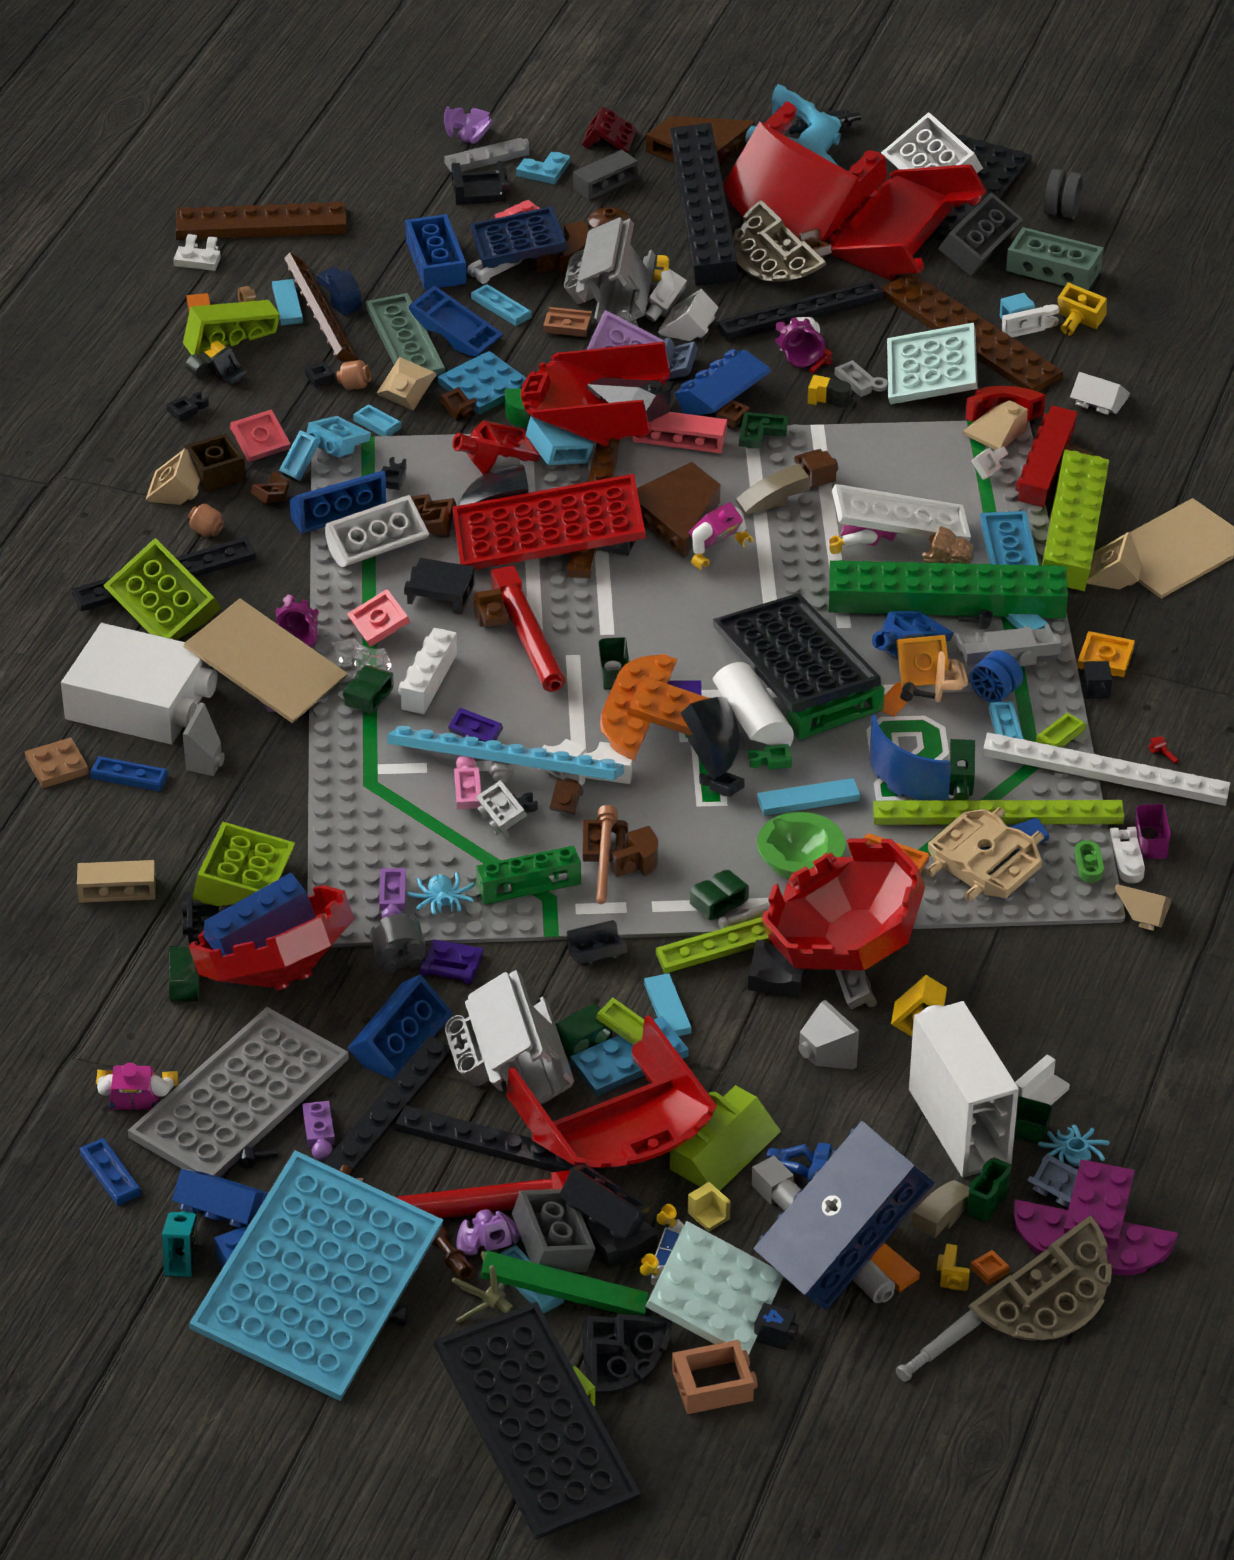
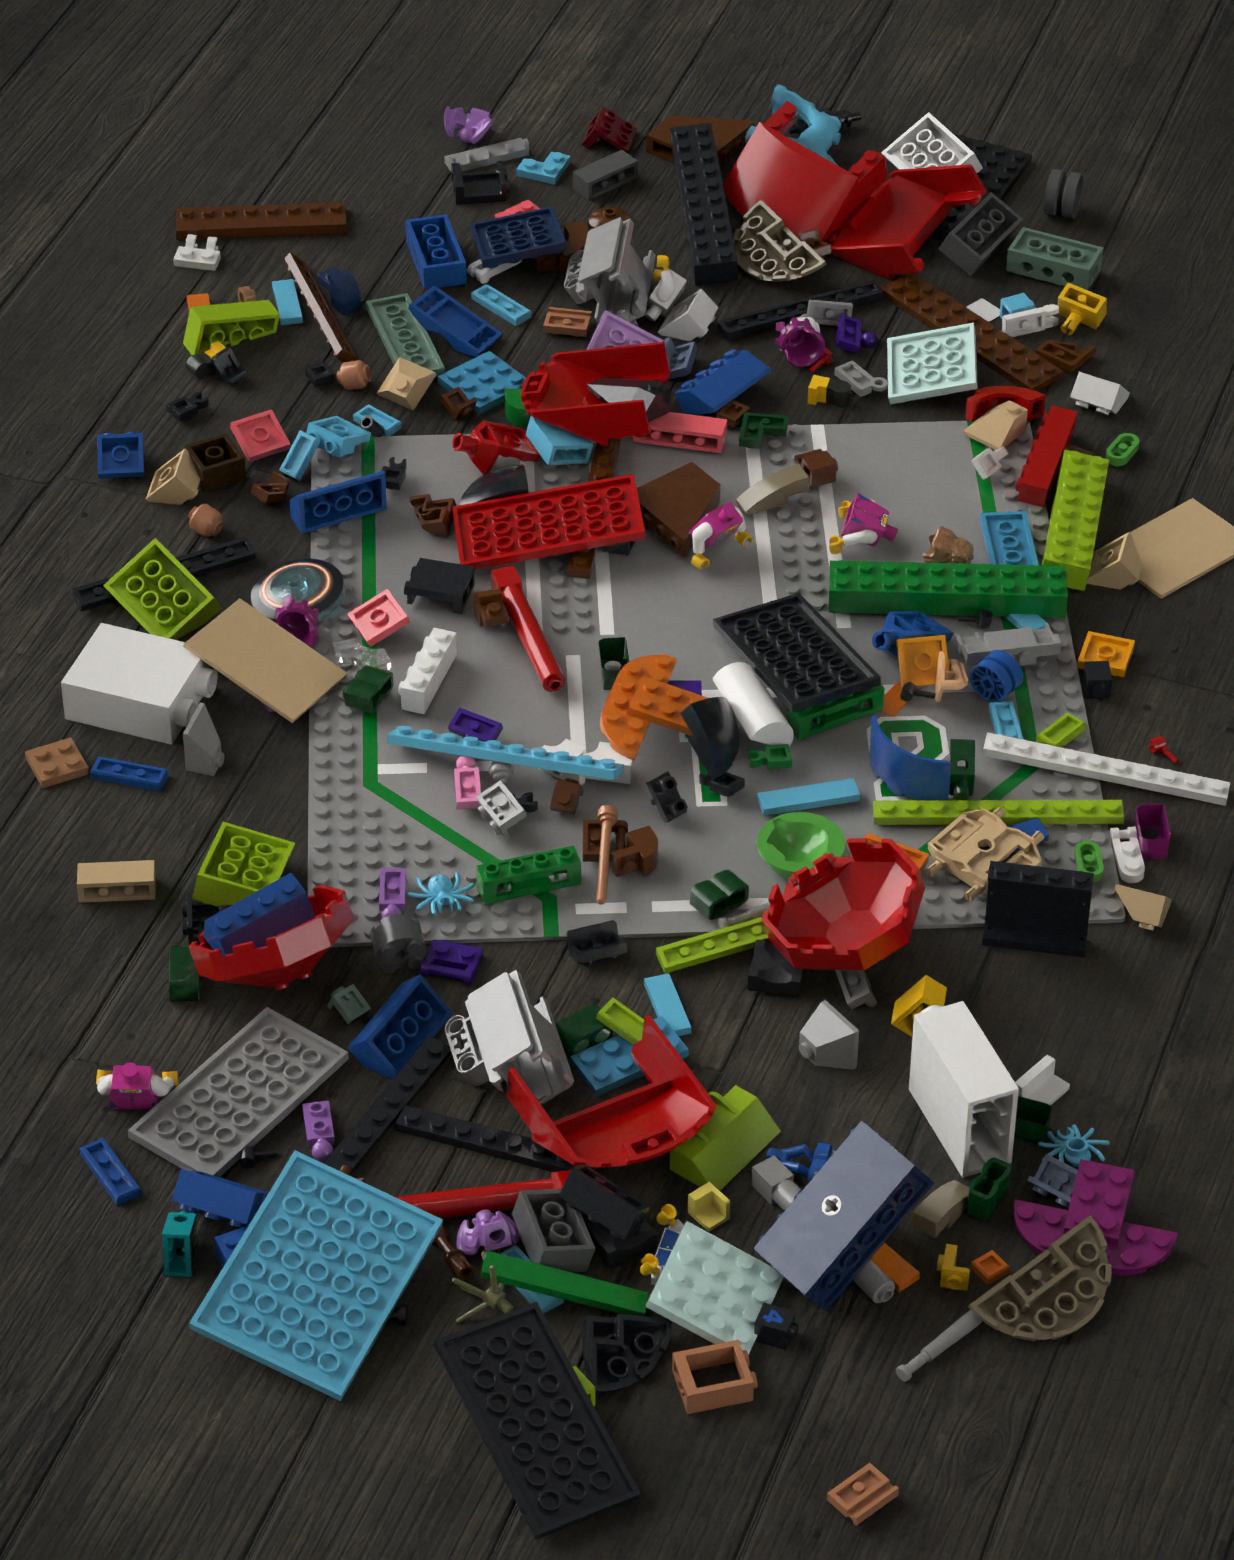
white brick [325,495,429,567] -> none
white plate [832,484,971,541] -> none
none -> blue plate [97,432,144,479]
none -> dish [251,559,345,623]
none -> sand green bracket [327,984,371,1025]
none -> black piece [360,416,385,437]
none -> black hips [646,771,688,823]
none -> light grey hinge [800,300,853,326]
none -> nougat plate [827,1463,899,1526]
none -> dark purple plate [836,314,878,354]
none -> white sticker [967,299,1000,322]
none -> black panel [982,861,1094,957]
none -> reddish brown wing [1035,340,1096,373]
none -> bright green plate [1106,433,1139,467]

